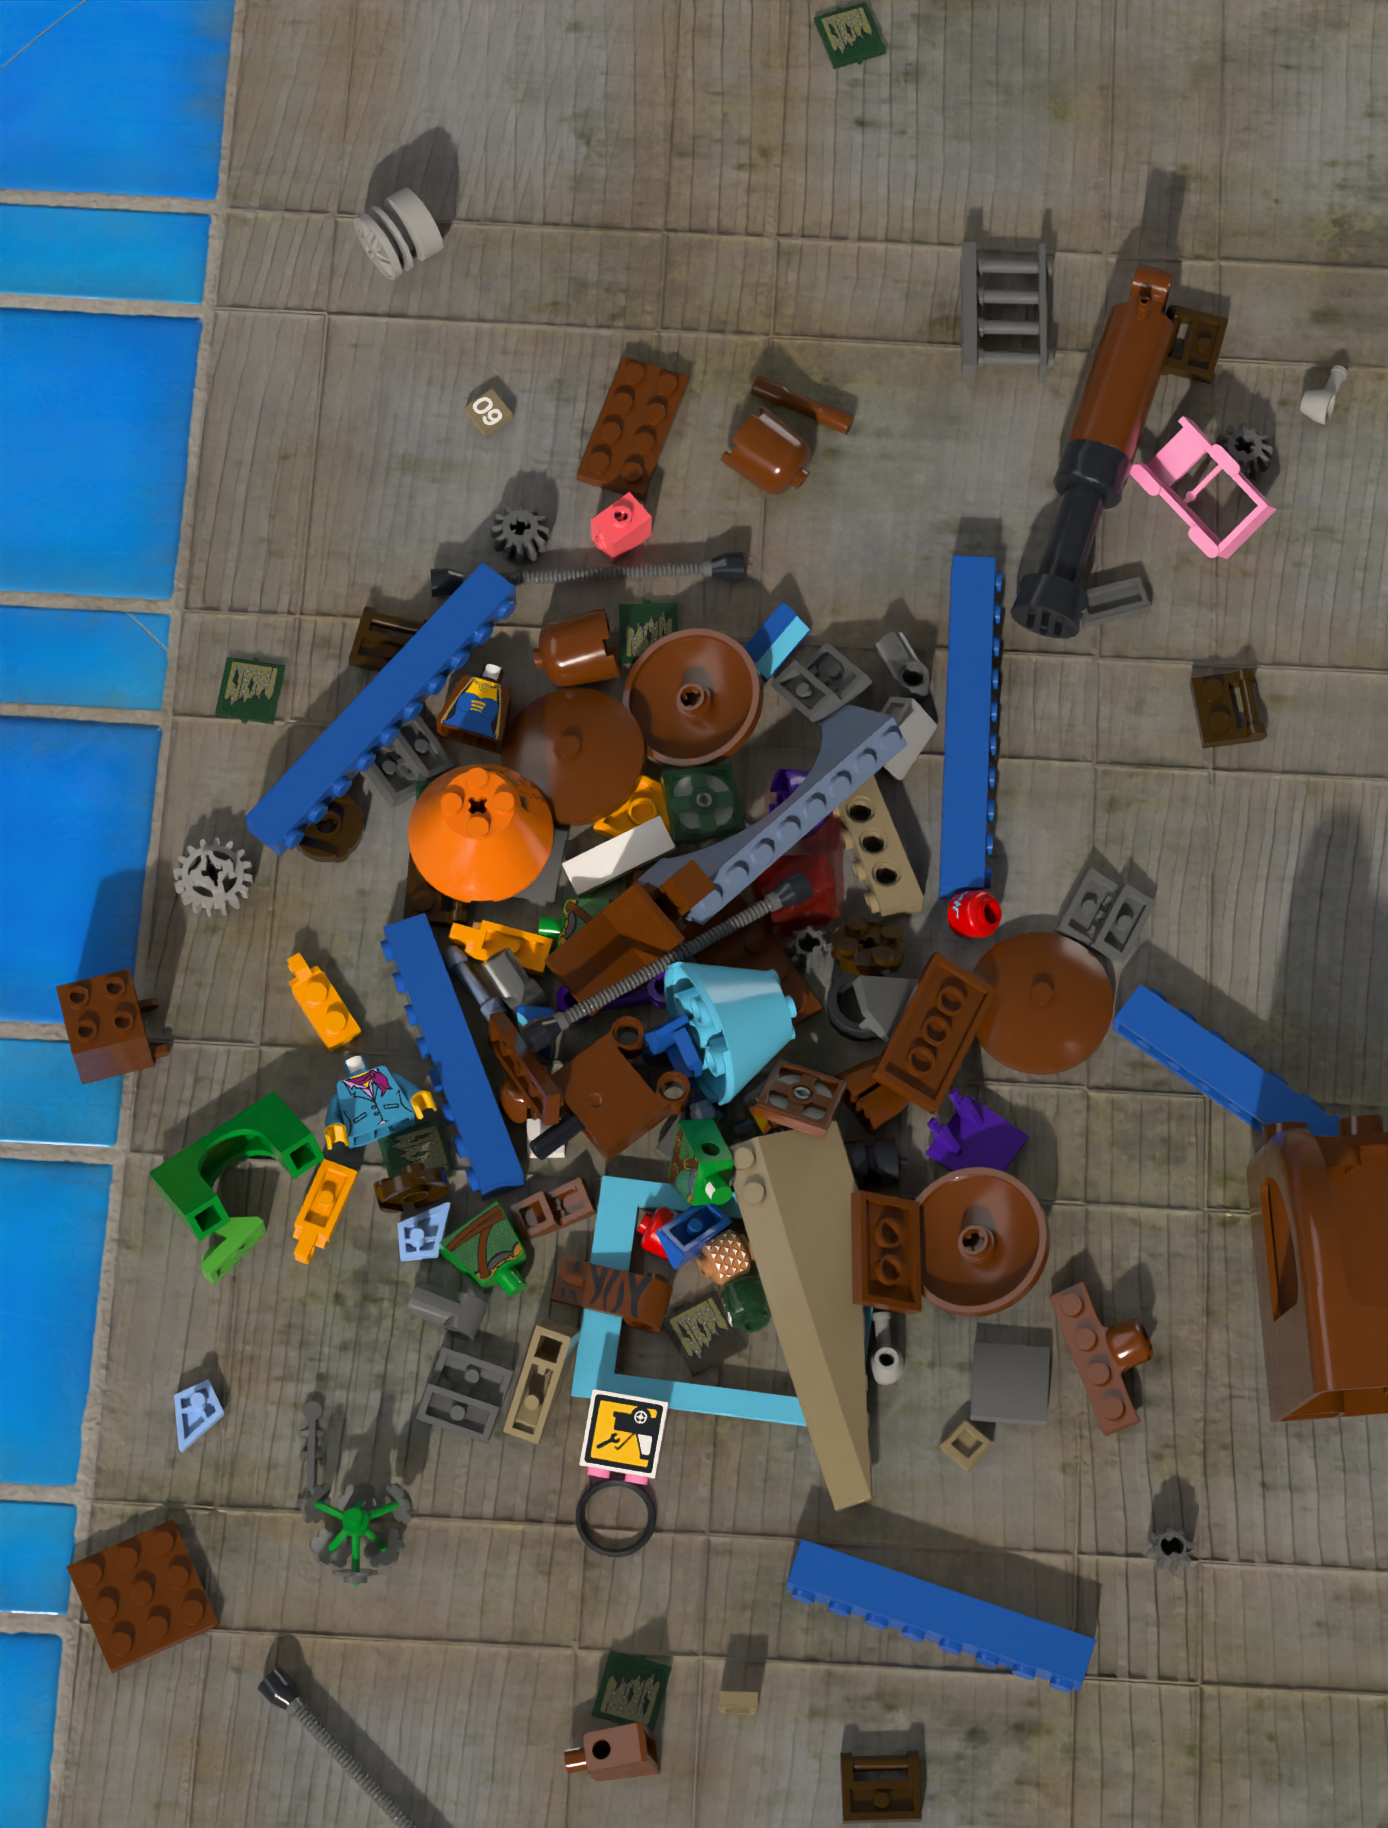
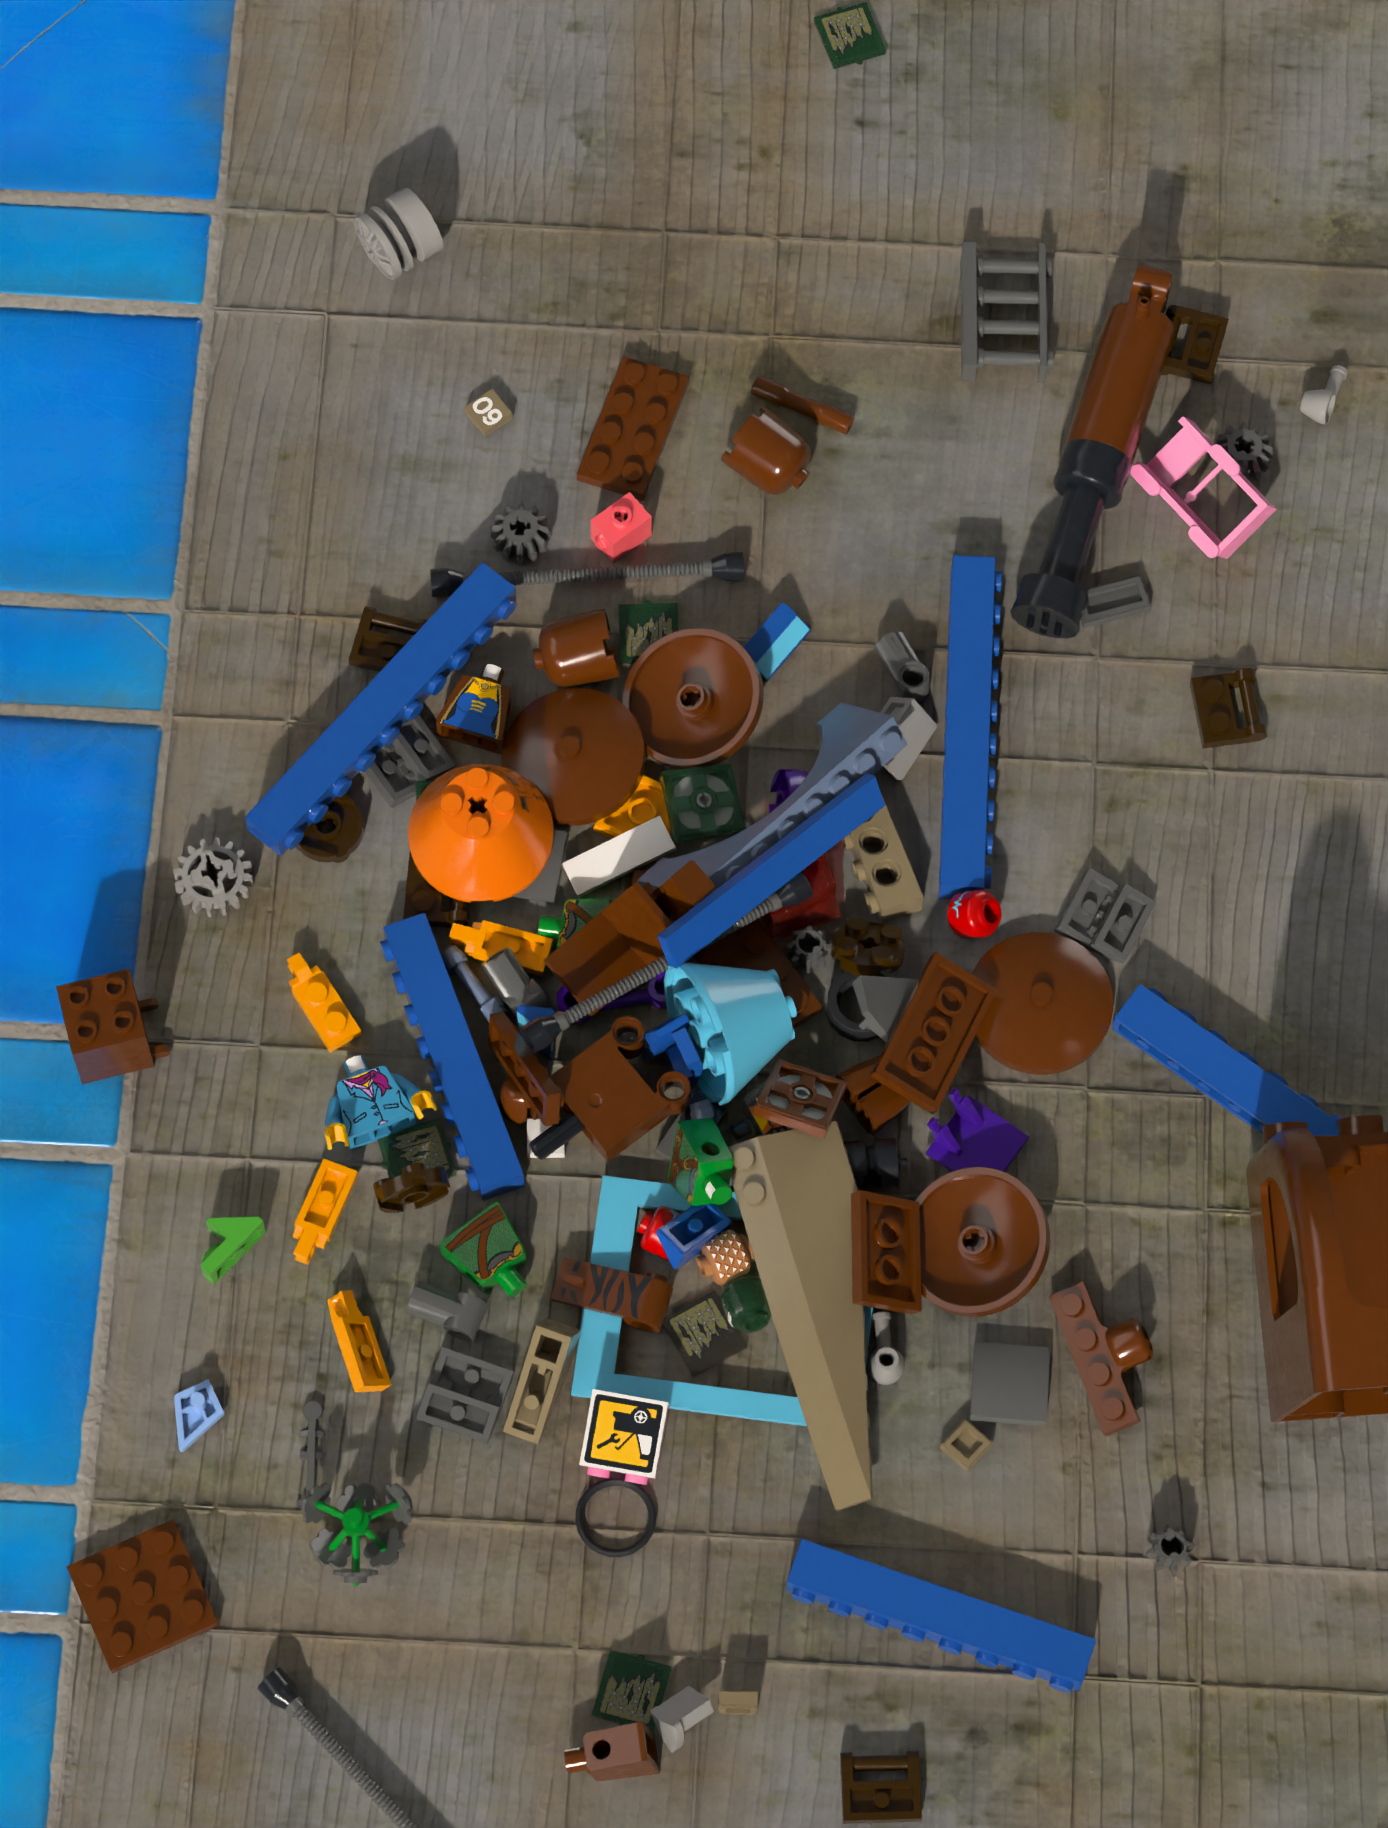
green arch [149,1091,325,1242] -> none
piece [215,657,286,725] -> none
light blue piece [397,1202,451,1262] -> none
reddish brown slope [510,1177,597,1241] -> none
dark grey slope [771,642,872,722] -> none
none -> light orange hinge [327,1290,392,1392]
none -> light grey tile [650,1685,714,1753]
none -> blue tile [657,773,885,969]

